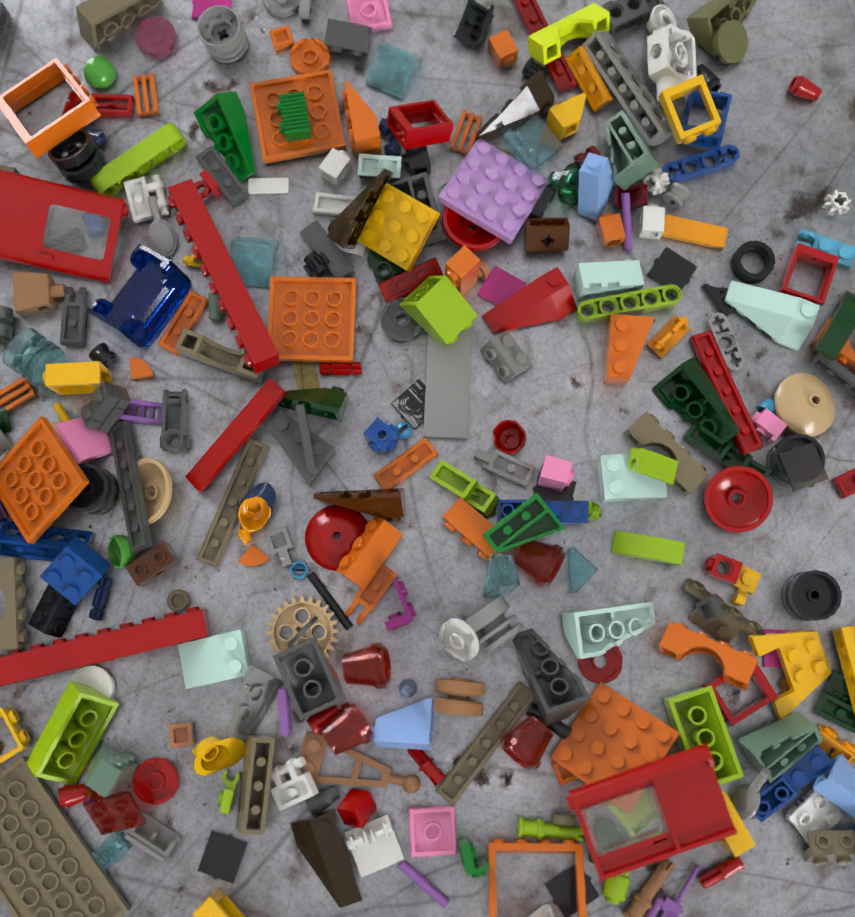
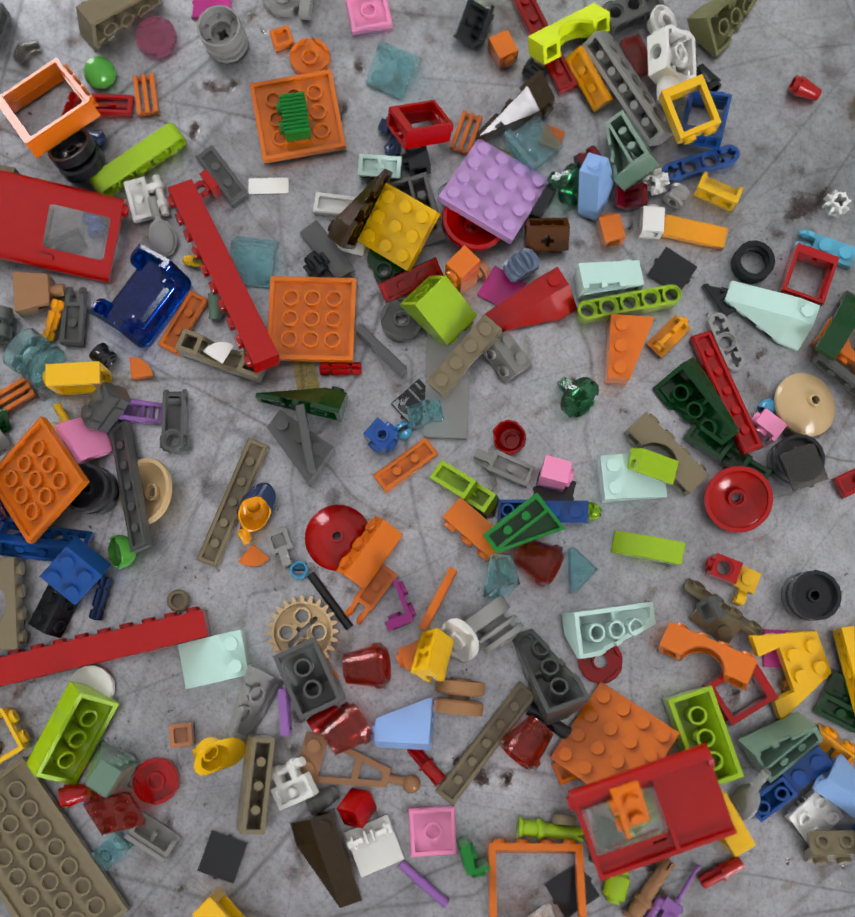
reddish brown brick [125,541,181,587] -> none
red tile [185,378,287,492] -> none
green wedge [194,91,255,181] -> none
lime plate [218,769,241,814] -> none
reddish brown wedge [313,488,406,521] -> none
white brick [319,148,352,187] -> none
dark grey brick [324,18,372,57] -> none
orange slope [342,81,382,159] -> none
sand blue piece [399,679,417,698] -> none
yellow slope [546,93,586,140] -> none
medium lavender piece [621,193,632,250] -> none
olive tile [713,19,748,64] -> none
none -> clear smoke arm [13,39,41,63]
none -> light orange axle [42,299,65,341]
none -> white tile [203,342,234,364]
none -> dark grey tile [355,324,407,378]
none -> orange brick [395,640,419,671]
none -> clear light blue bracket [406,400,444,429]
none -> yellow hinge [411,628,454,682]
none -> orange tile [418,567,457,631]
none -> dark tan arch [426,314,503,399]
none -> sand blue gear [503,248,540,282]
none -> clear green tile [557,377,599,418]
none -> orange bracket [608,780,650,840]
none -> clear red tile [619,33,648,77]
none -> yellow hinge [693,171,744,212]

